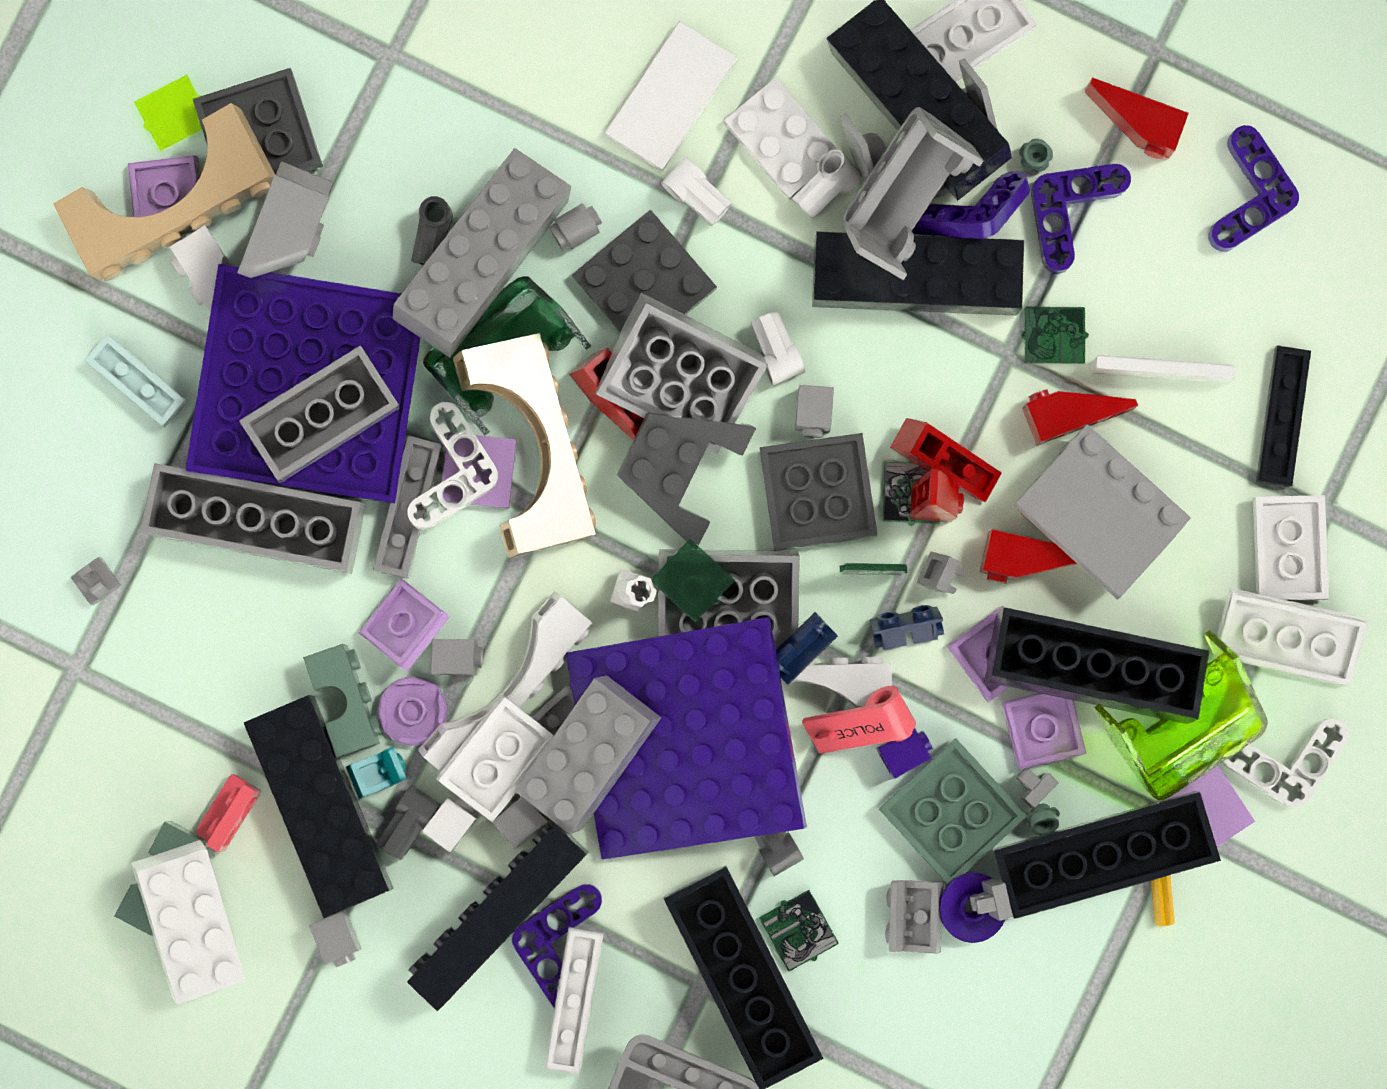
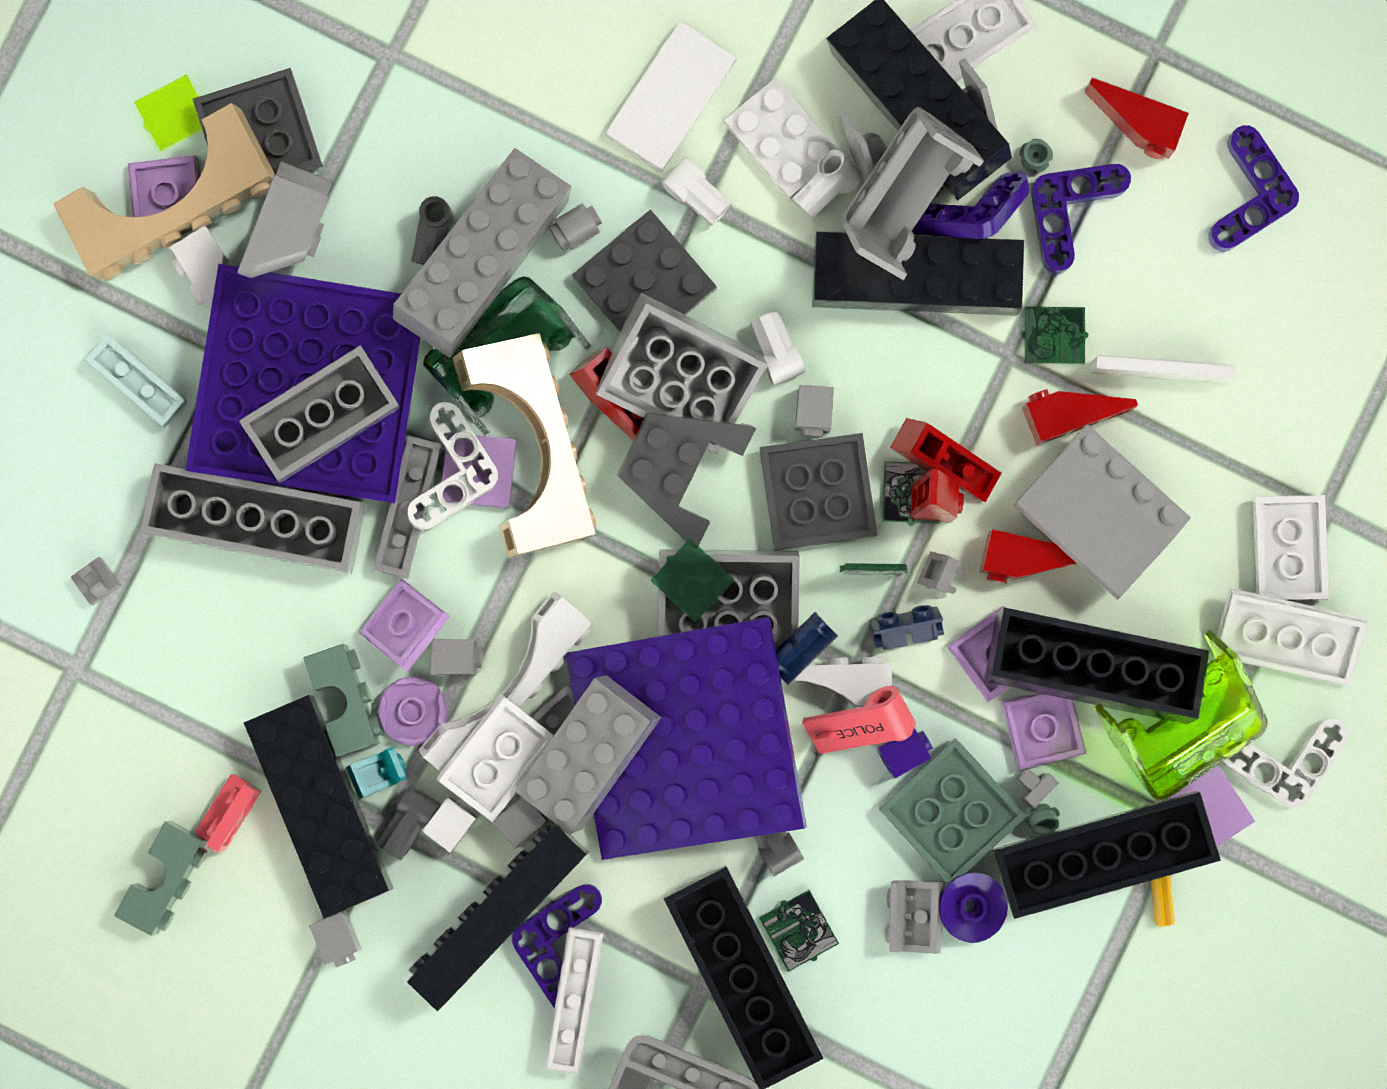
white brick [131,840,246,1005] -> none
white piece [610,569,657,612] -> none
light grey tile [969,878,1013,921] -> none
black tile [1256,345,1311,487] -> none

